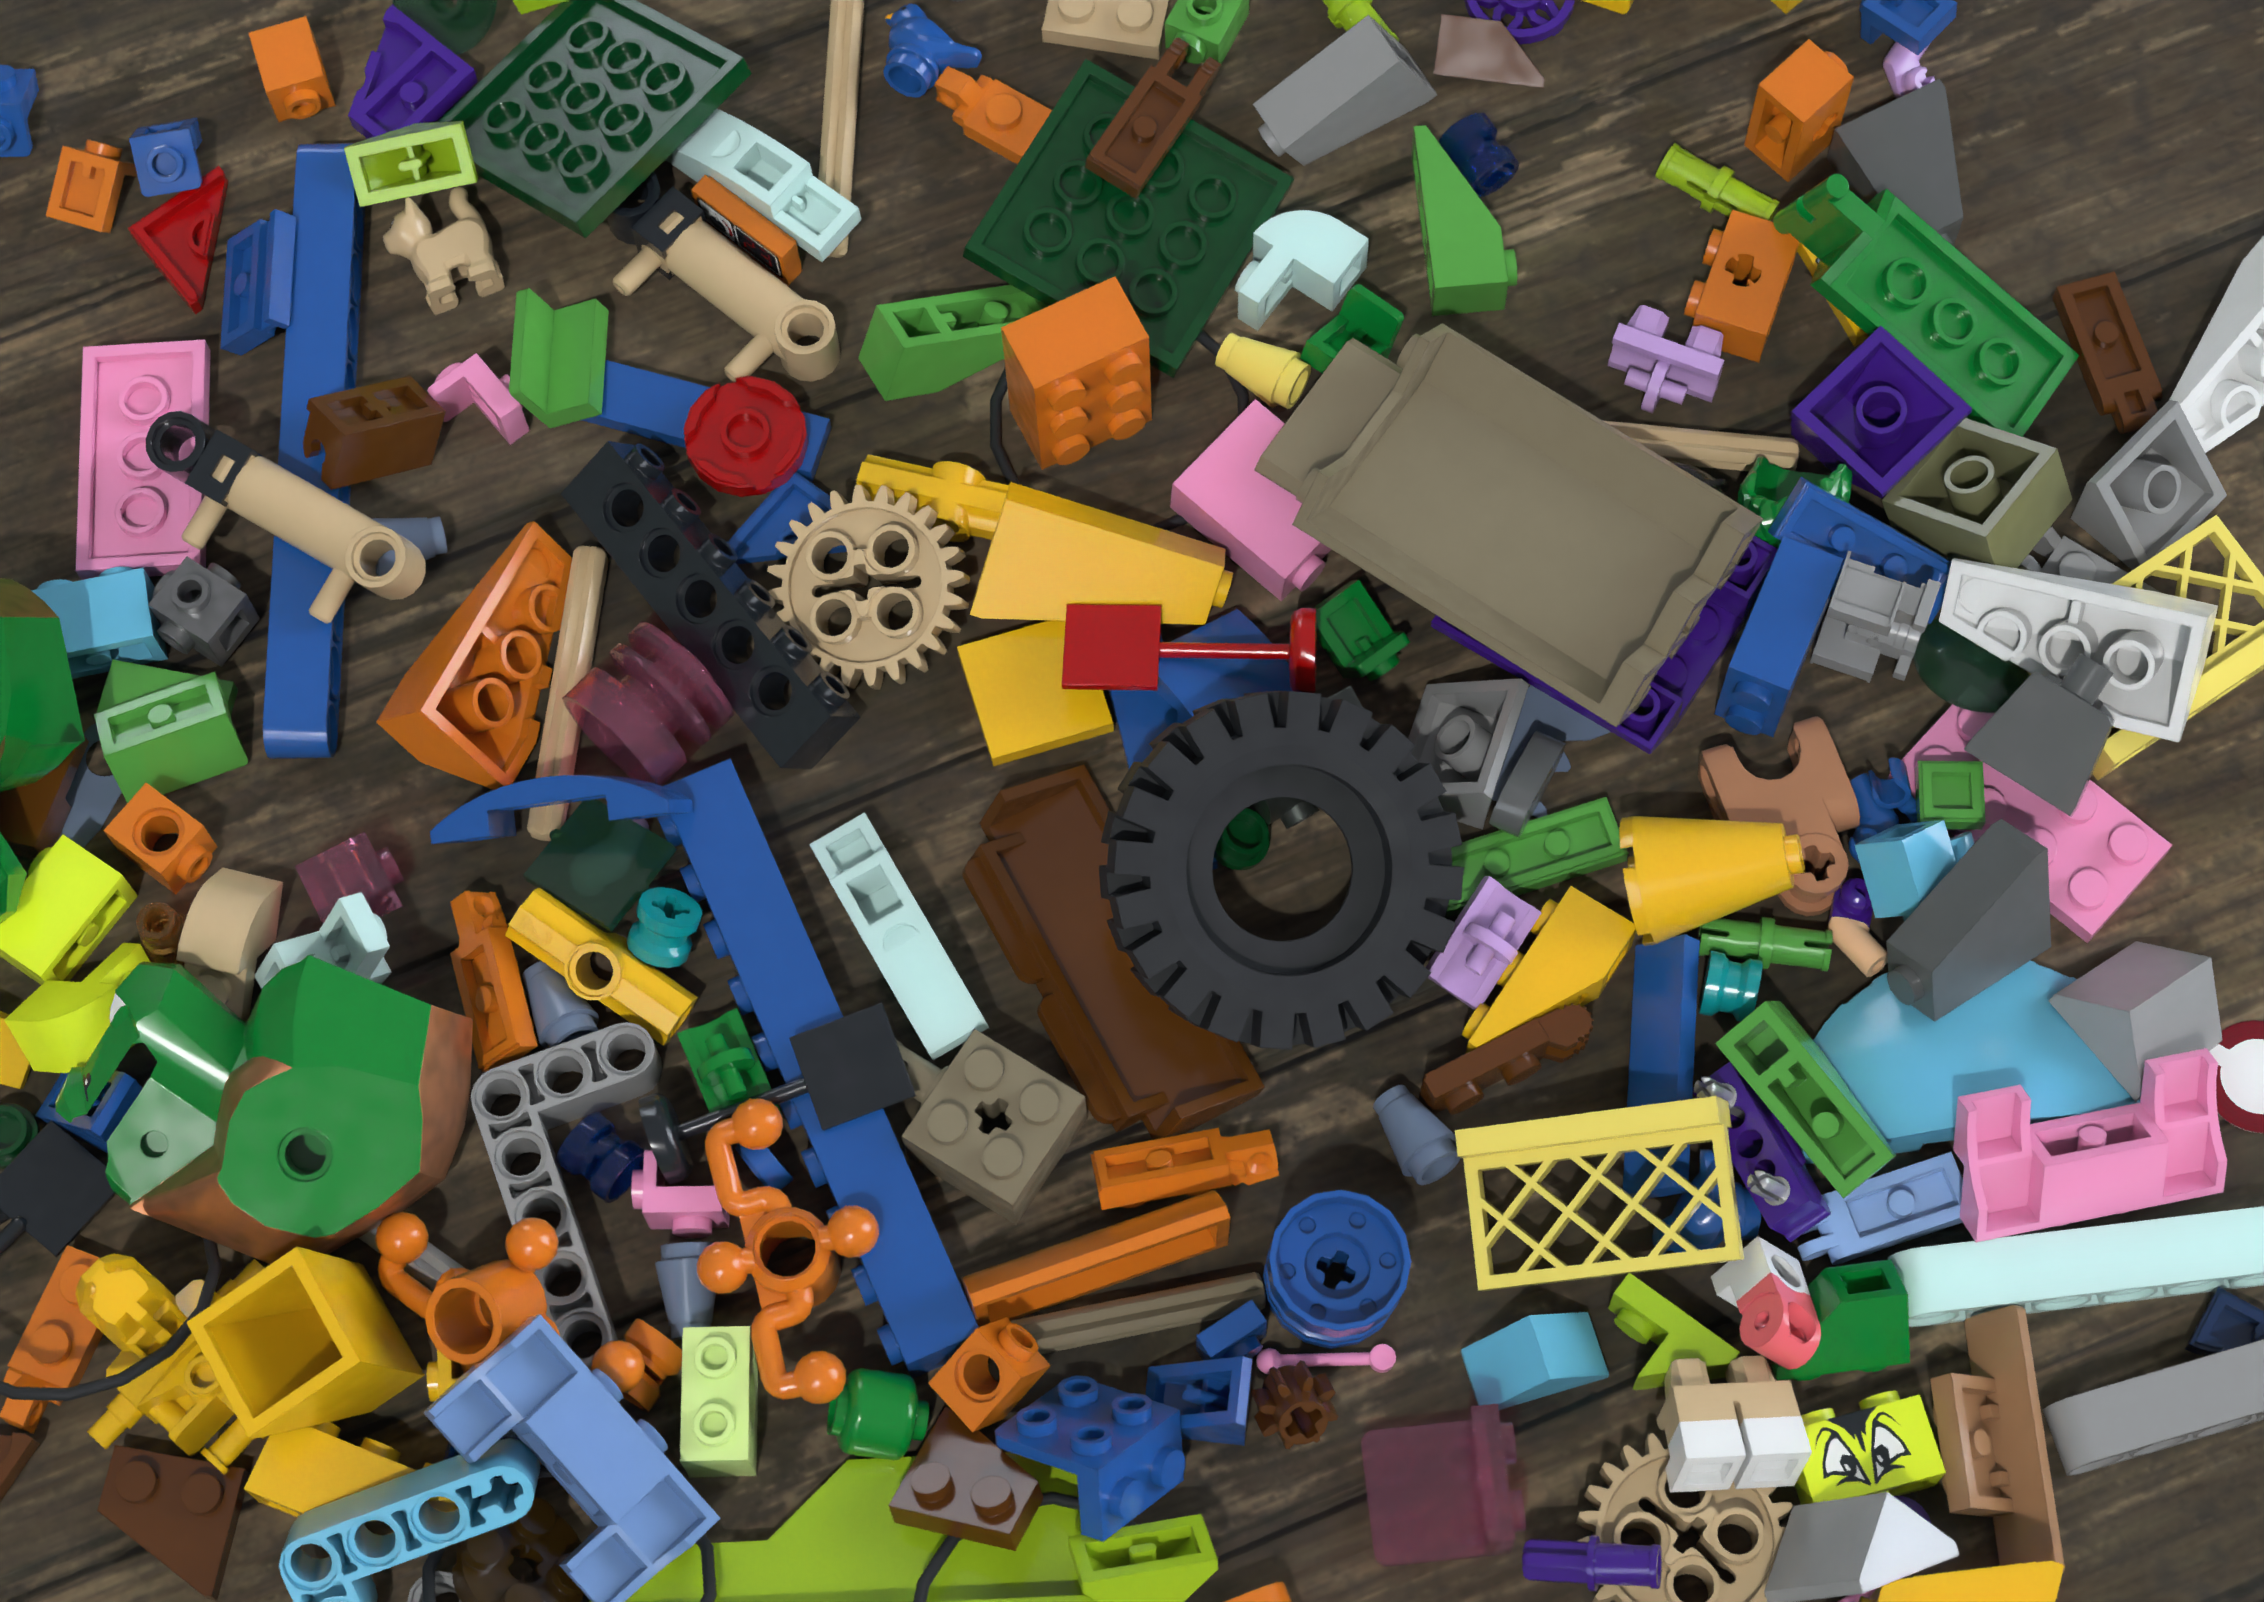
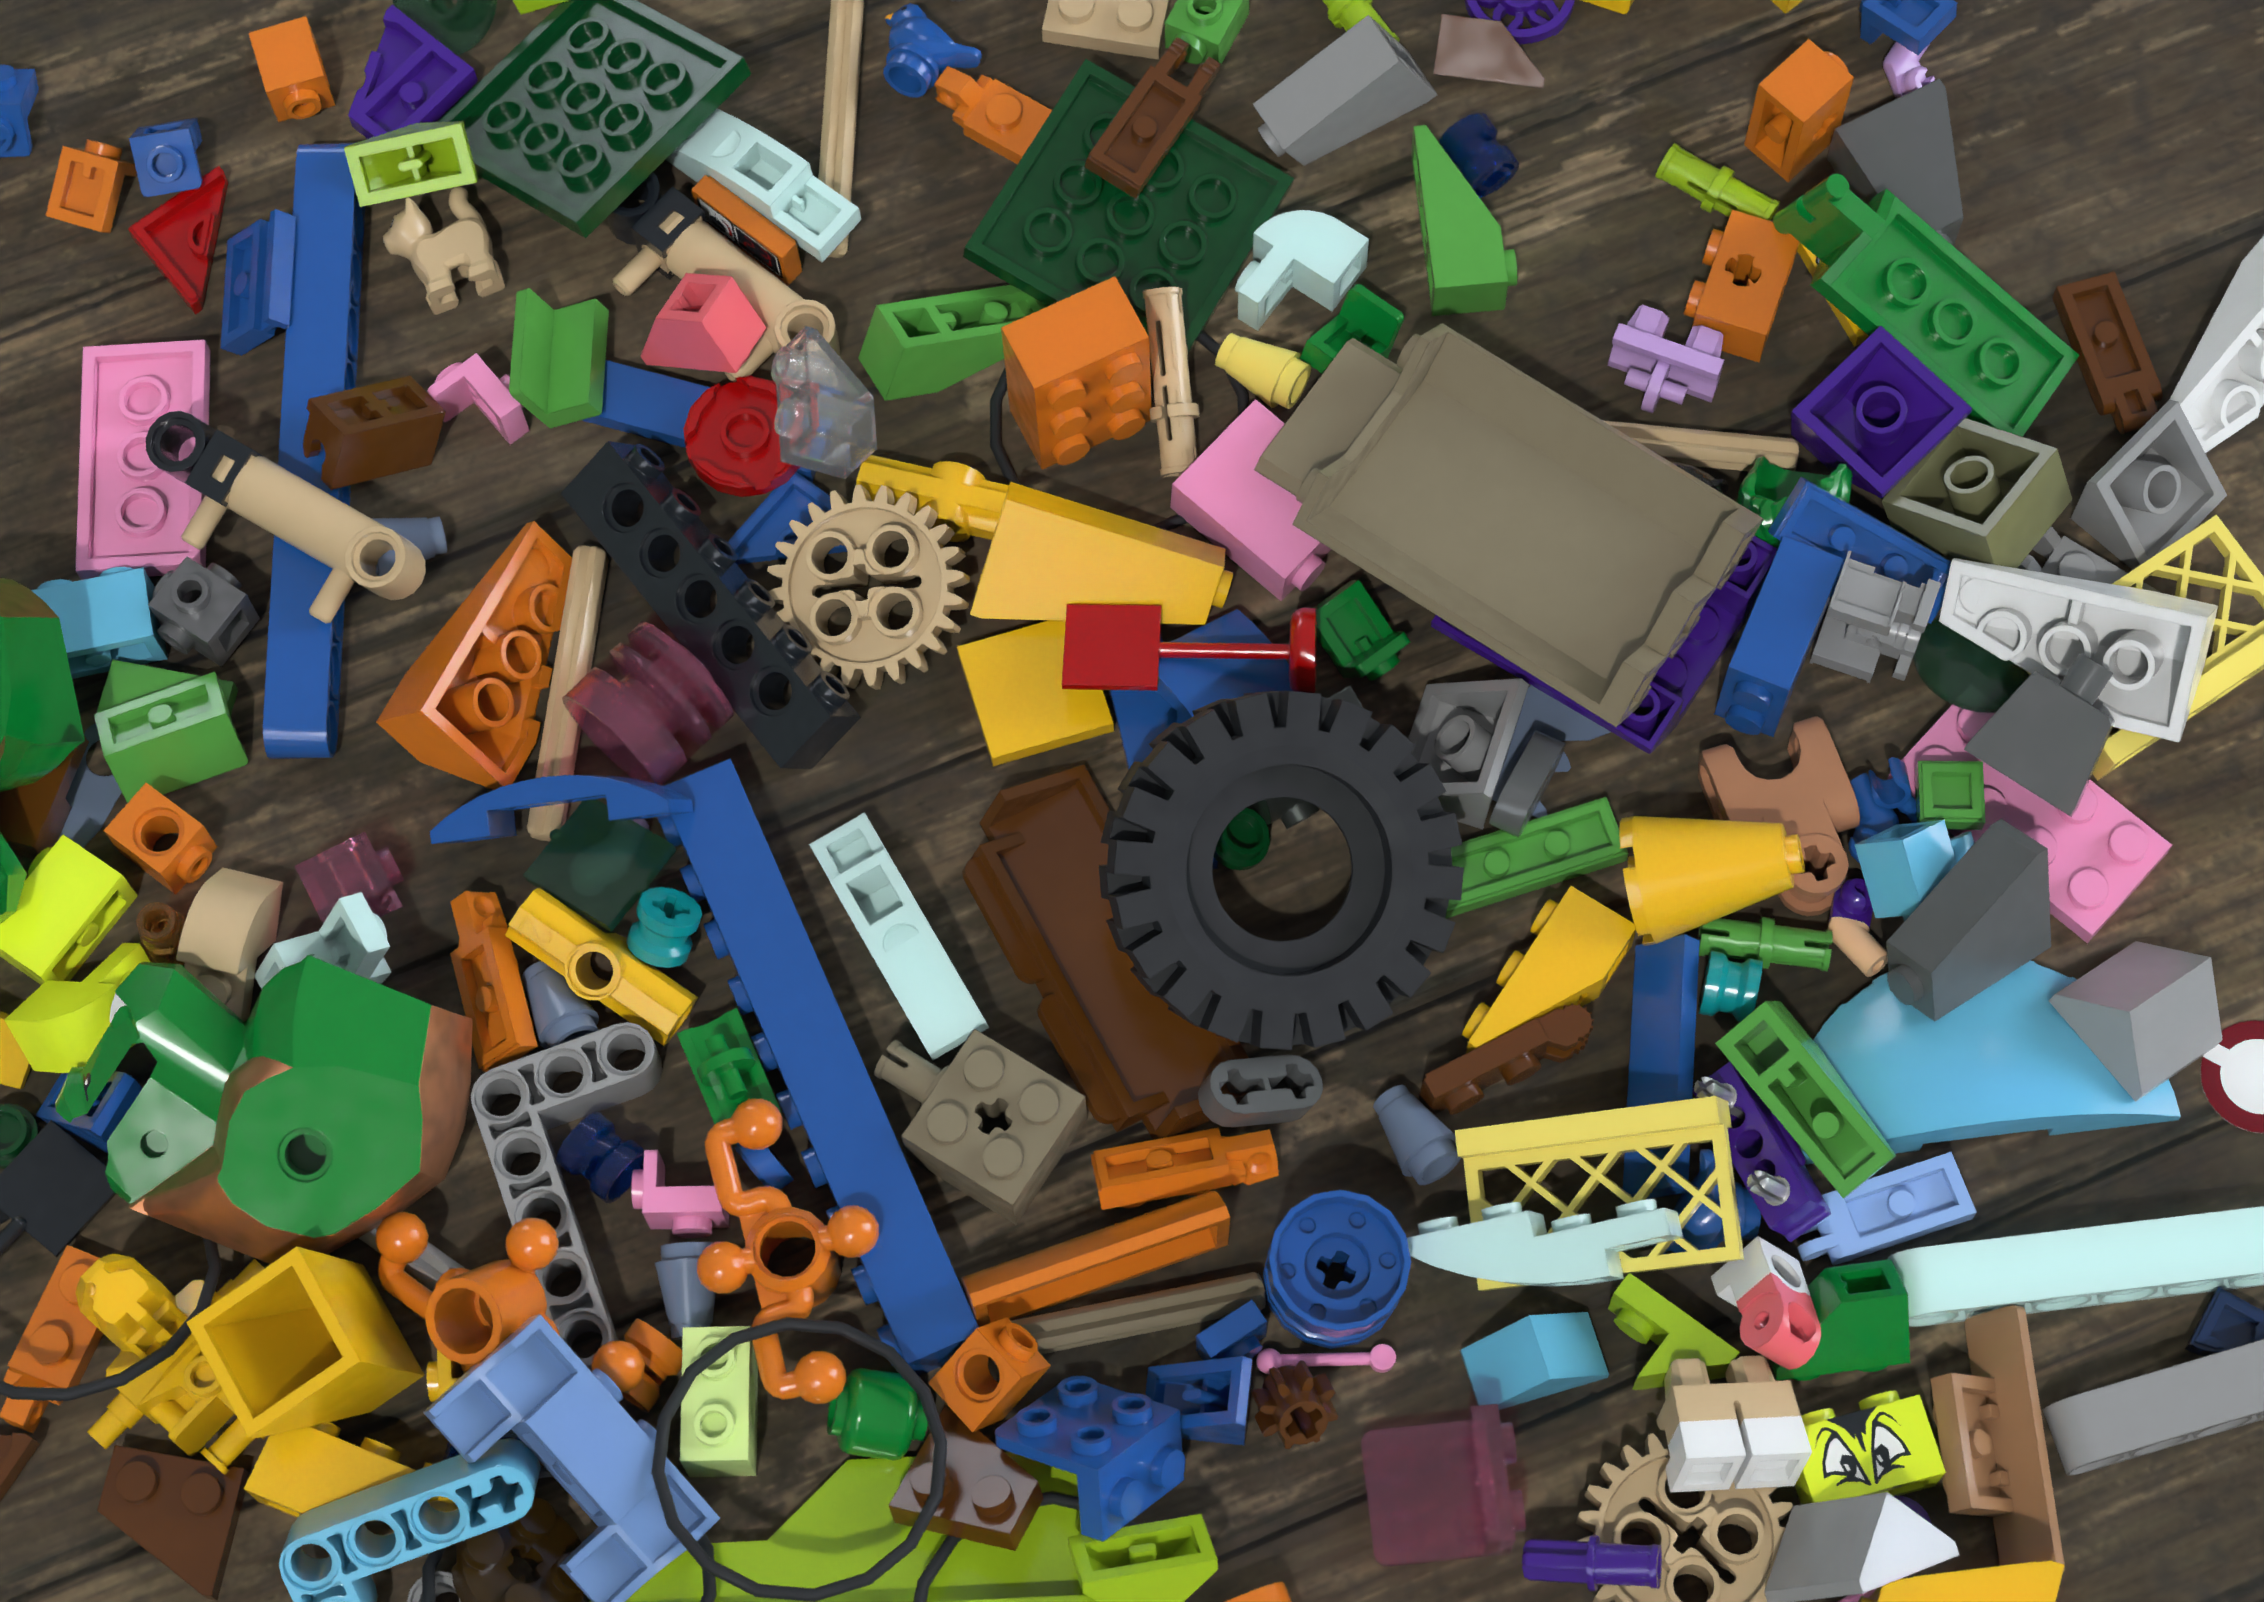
black piece [638,1003,916,1185] -> none
lavender hips [1425,876,1542,1010] -> none
bright pink bracket [1953,1048,2227,1242] -> none
none -> coral slope [640,273,766,373]
none -> black piece [651,1317,948,1602]
none -> clear slope [771,326,877,479]
none -> tan pin [1142,287,1200,477]
none -> dark grey beam [1198,1055,1323,1127]
none -> light aqua slope [1407,1199,1683,1287]

